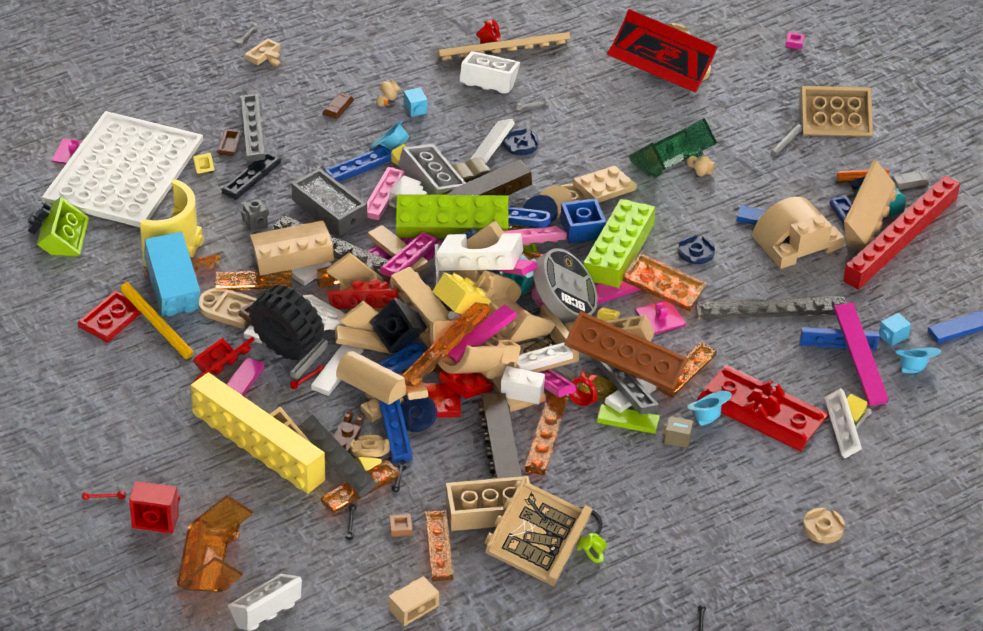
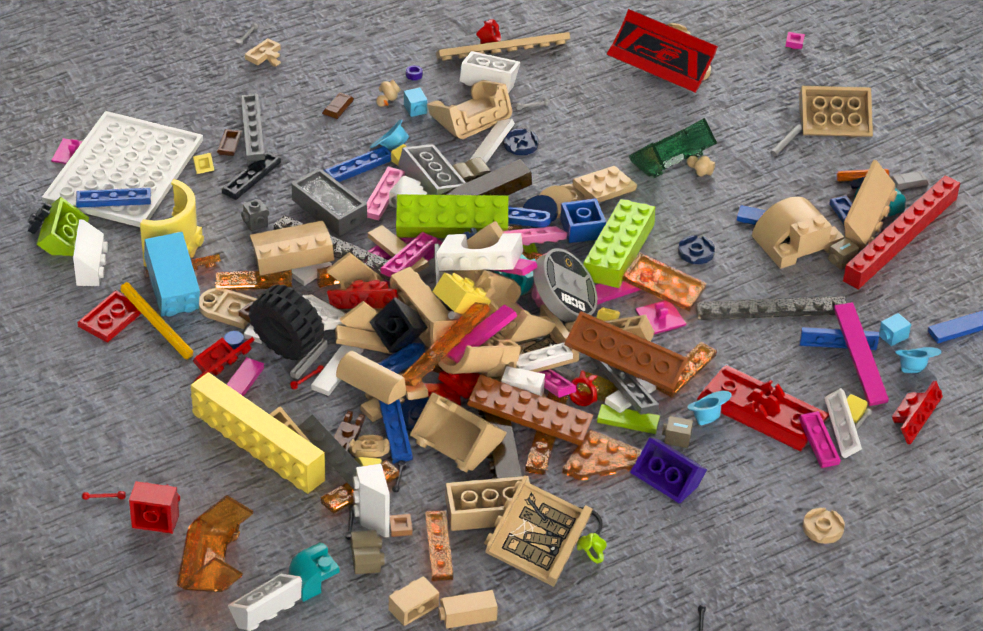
none -> white slope [73,220,108,286]
none -> blue tile [76,188,151,208]
none -> tile [224,331,244,349]
none -> teal brick [289,542,340,602]
none -> dark tan brick [350,530,385,574]
none -> white slope [353,464,390,537]
none -> dark purple tile [406,65,423,80]
none -> tan windscreen [410,392,507,473]
none -> tan windscreen [427,80,512,139]
none -> tan brick [438,590,498,629]
none -> plate [467,375,593,446]
none -> clear orange plate [562,429,642,481]
none -> dark purple slope [630,437,707,503]
none -> dark pink tile [799,411,841,468]
none -> dark tan brick [828,238,859,270]
none -> red bracket [892,381,943,444]

